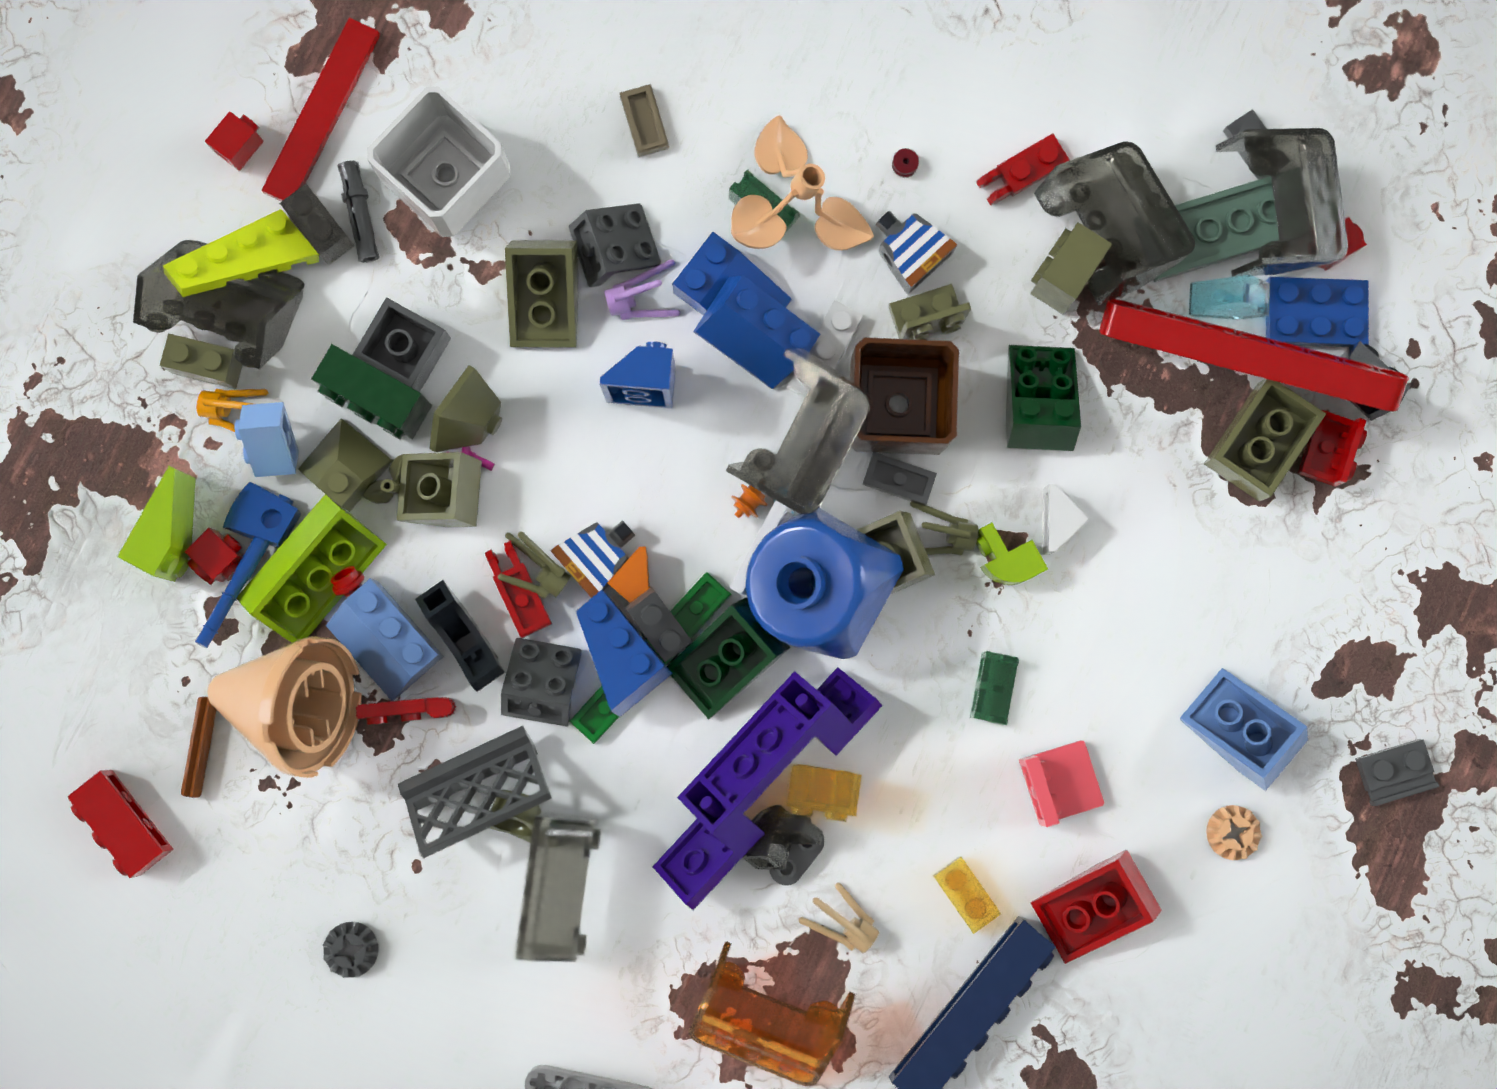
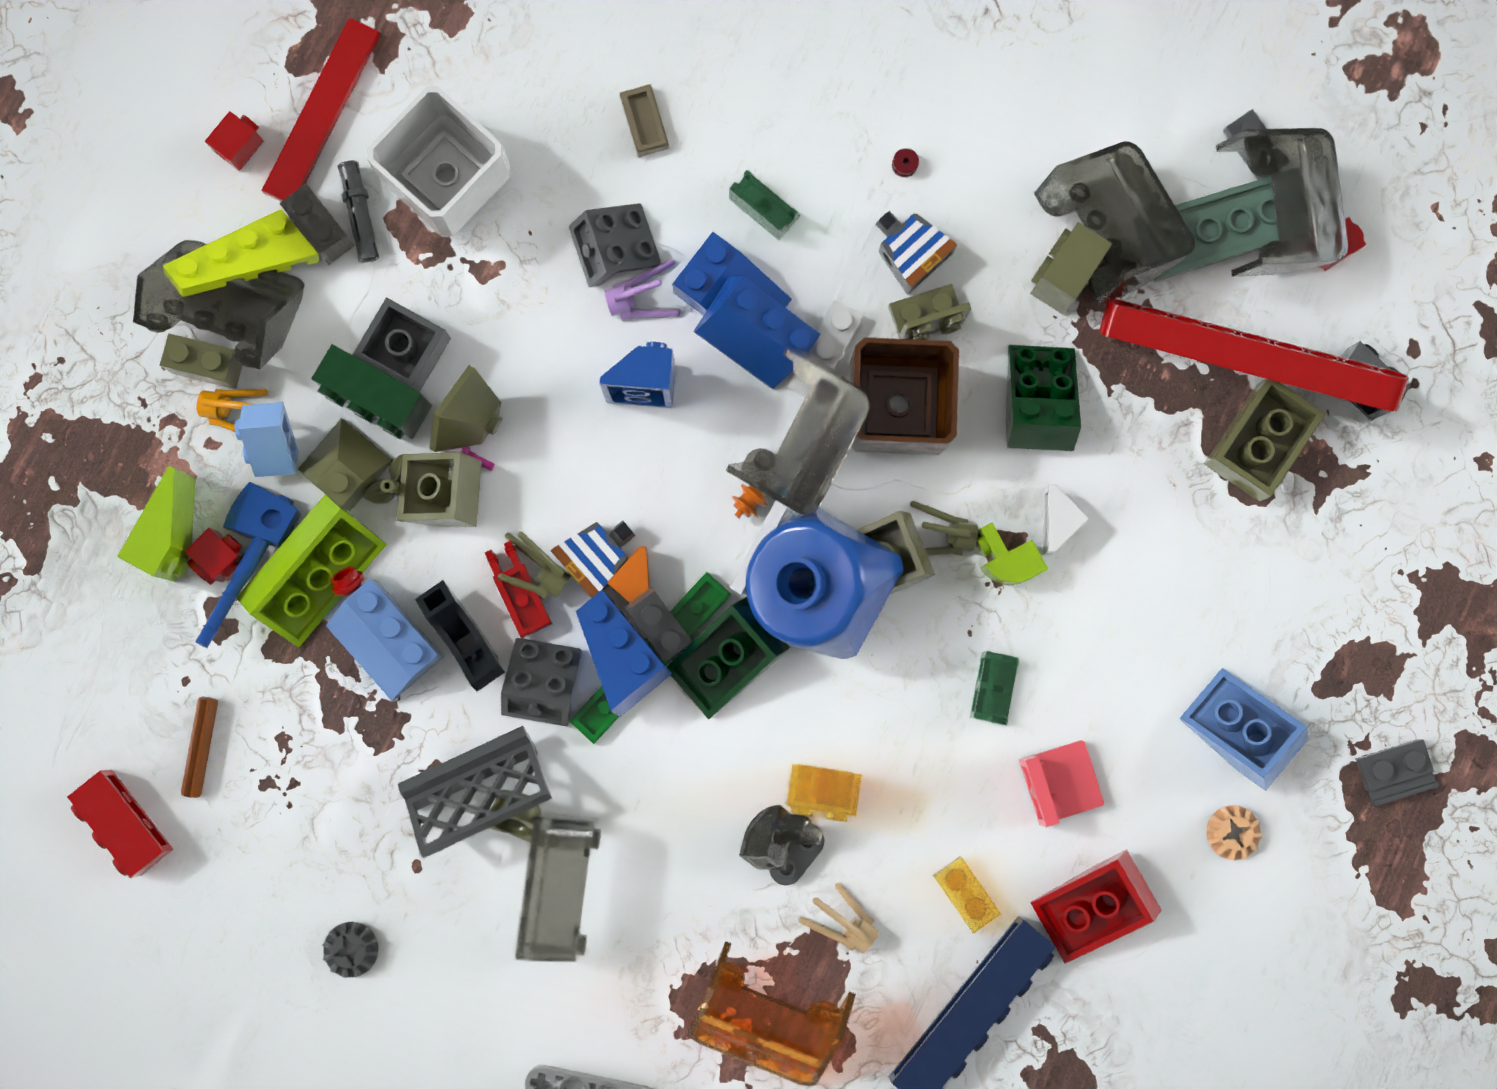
light nougat cone [207,637,362,778] -> none
red hinge [356,697,457,725] -> none
olive slope [505,240,579,347] -> none
dark purple bracket [652,667,883,910] -> none
light nougat plant [731,115,874,251] -> none
dark grey plate [862,452,937,506] -> none
red hinge [976,133,1070,206] -> none
clear light blue slope [1189,275,1270,320] -> none
blue plate [1266,277,1369,347] -> none
red bracket [1297,410,1367,487] -> none

